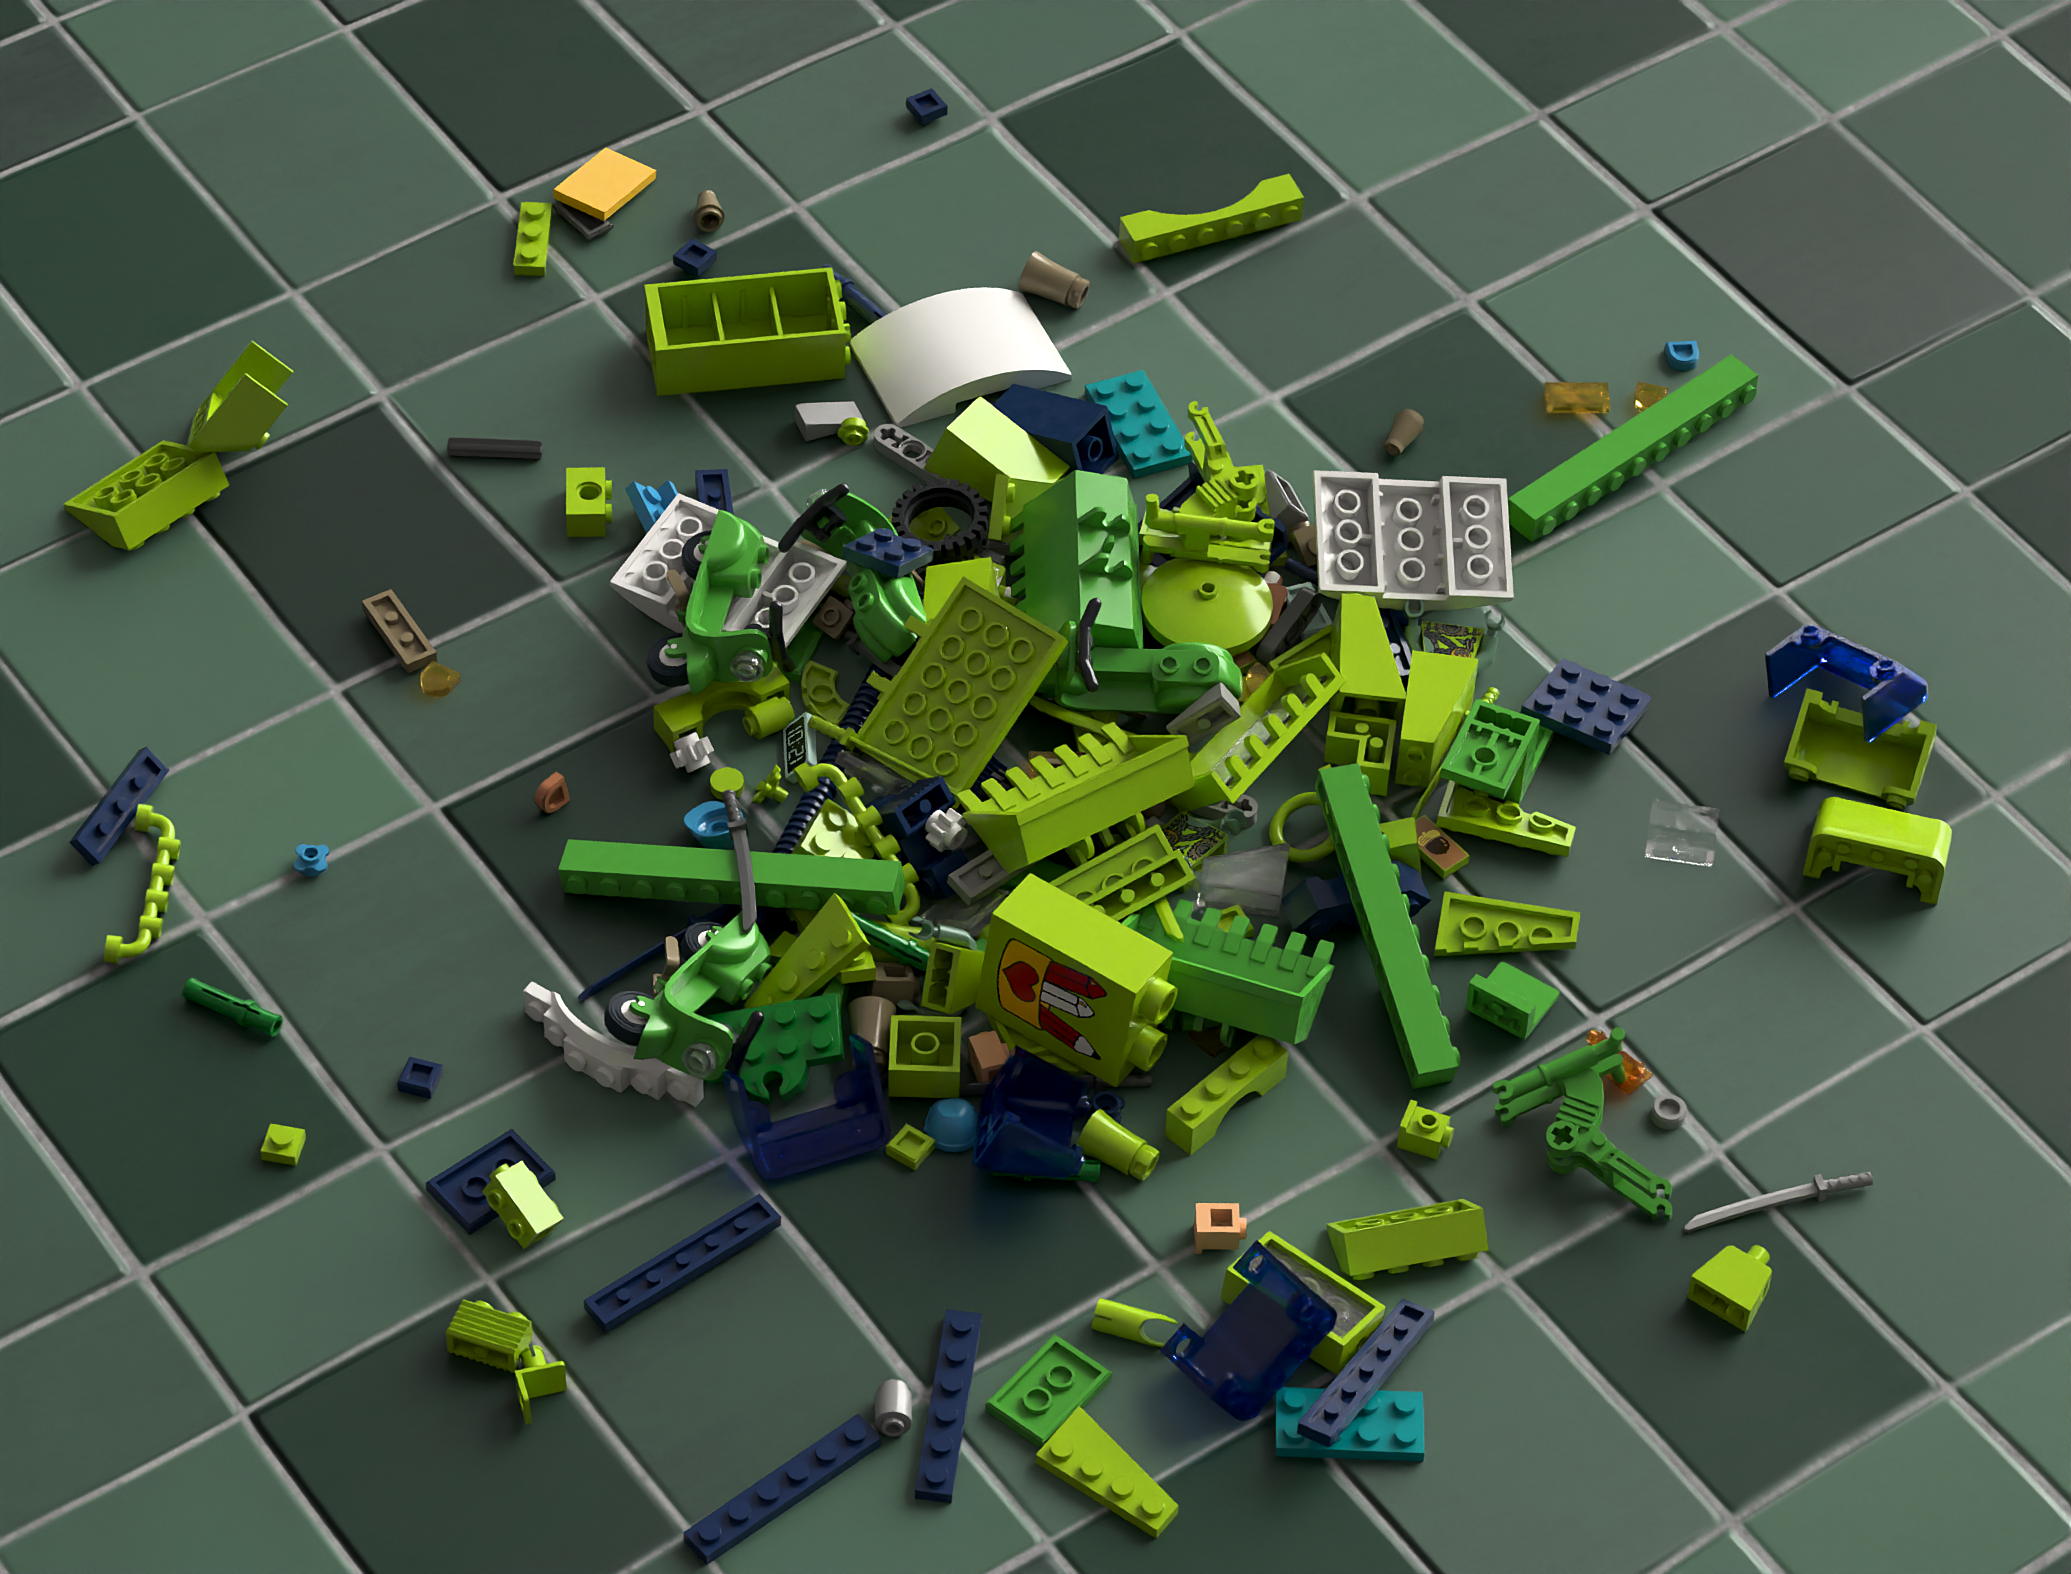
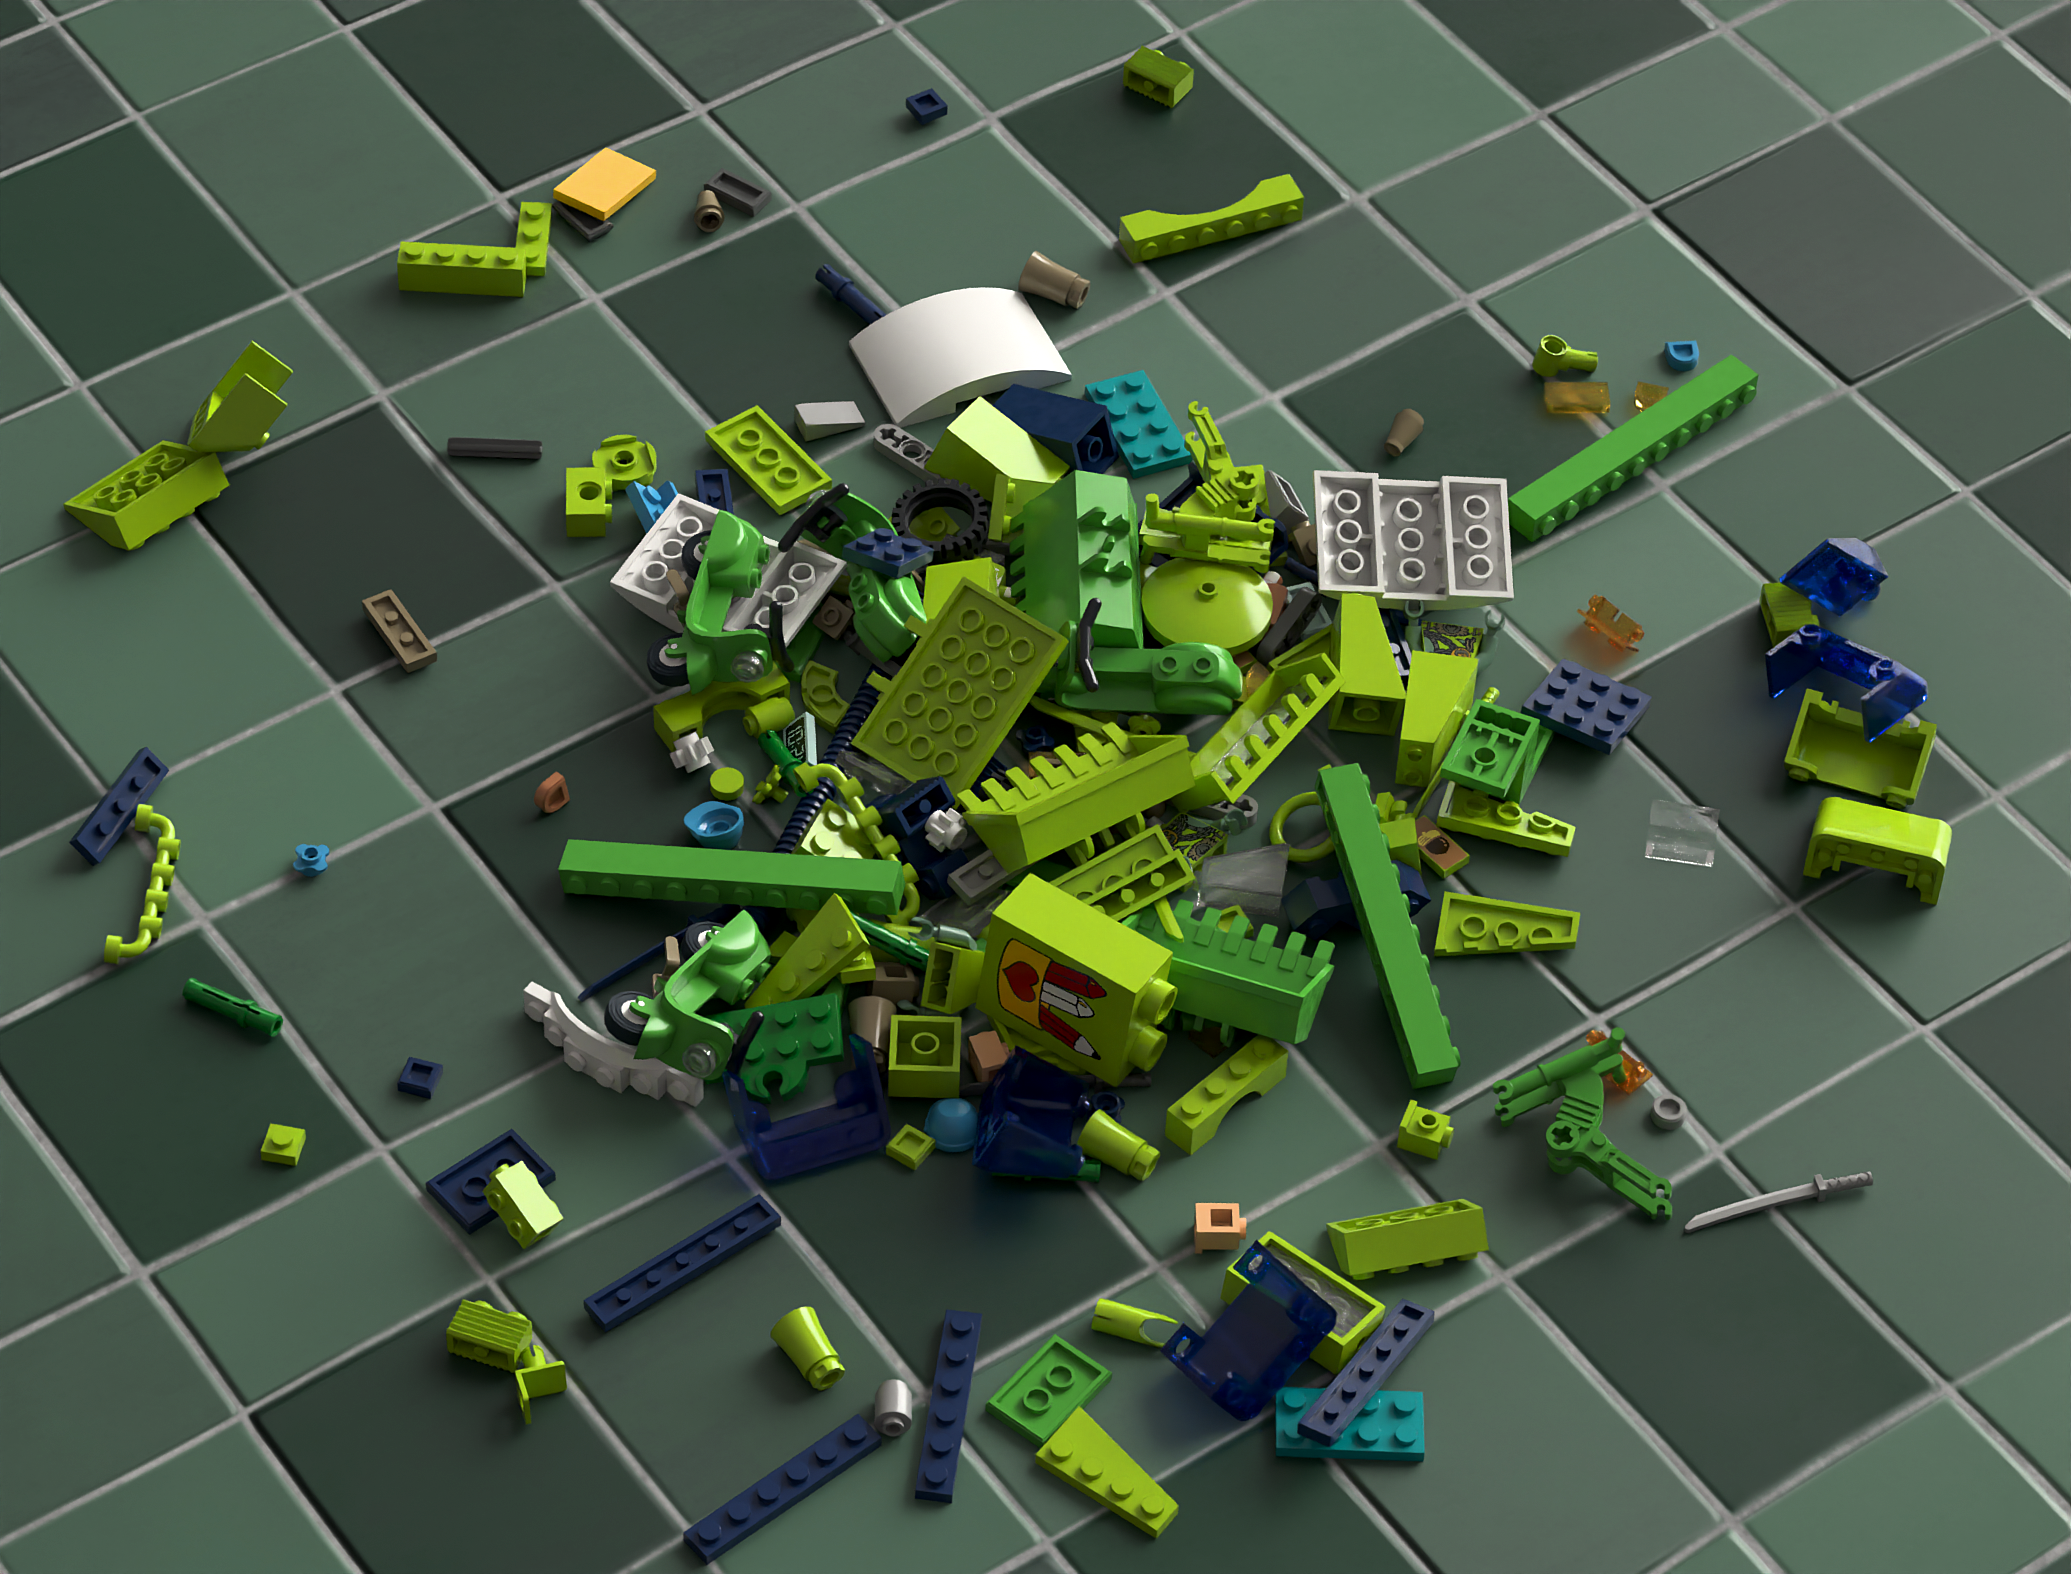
clear yellow tile [420,660,461,697] -> none
lime container [644,267,851,396] -> none
dark blue plate [673,238,717,277] -> none
dark grey sword [722,790,757,934] -> none
lime sword [808,715,960,797] -> none
lime plate [838,417,869,446] -> none
light grey slope [1166,682,1241,749] -> none
lime brick [1324,711,1397,796] -> none
bright green bracket [1465,962,1560,1040] -> none
lime torso [1687,1245,1772,1332] -> none
none -> lime brick [397,241,527,297]
none -> lime plate [592,434,657,492]
none -> dark grey tile [704,168,772,217]
none -> lime plate [705,405,832,515]
none -> green pin [758,730,814,797]
none -> lime plant [770,1306,845,1391]
none -> dark blue plate [1016,725,1055,757]
none -> lime brick [1123,46,1194,108]
none -> lime plate [1128,715,1161,735]
none -> lime tile [1375,792,1414,824]
none -> lime pin [1532,335,1598,377]
none -> clear orange hinge [1577,595,1645,652]
none -> lime brick [1759,581,1819,651]
none -> clear blue slope [1779,538,1889,617]

